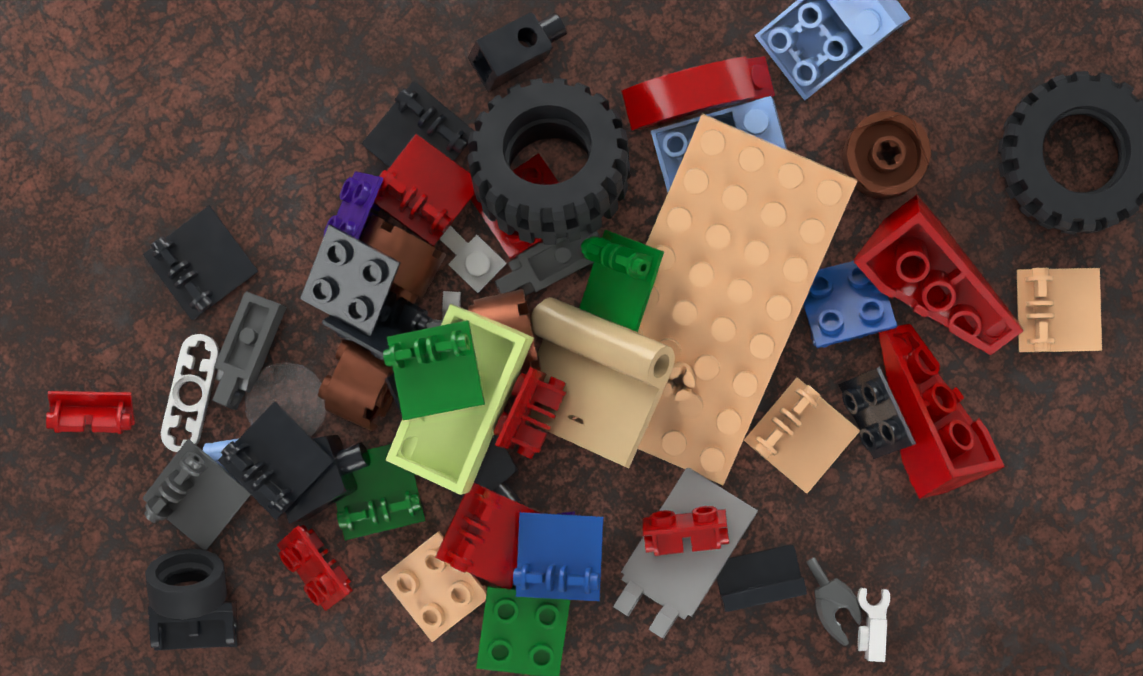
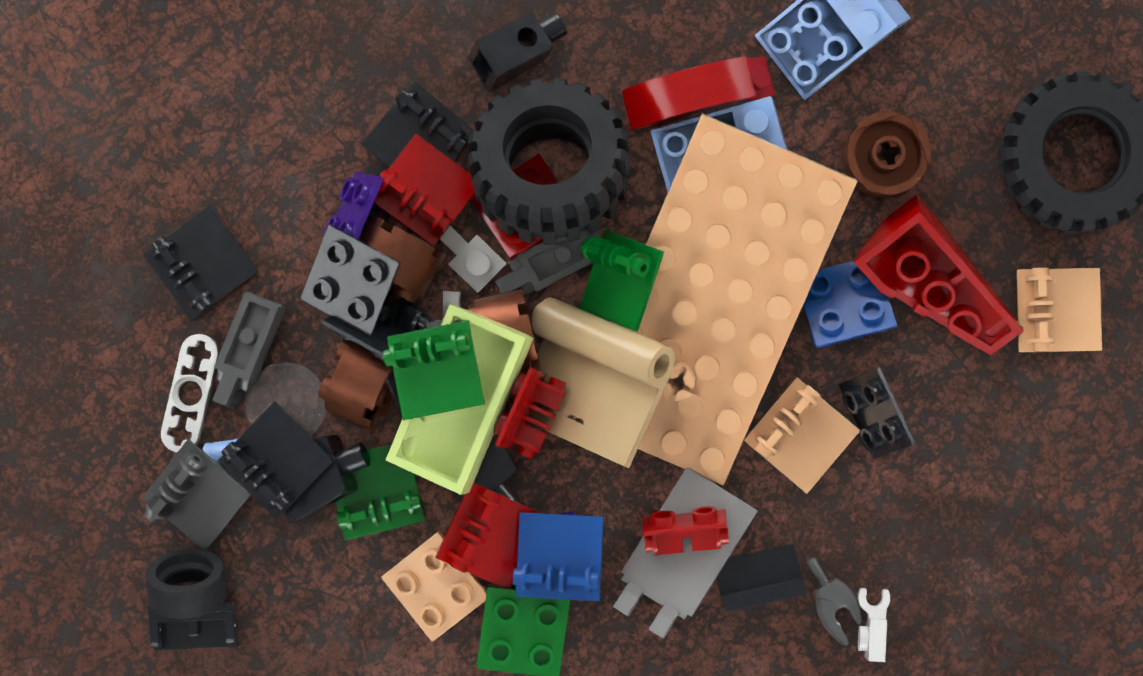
red hinge [46,391,135,434] -> none
red hinge [277,524,353,611] -> none
red wedge [879,324,1005,499] -> none

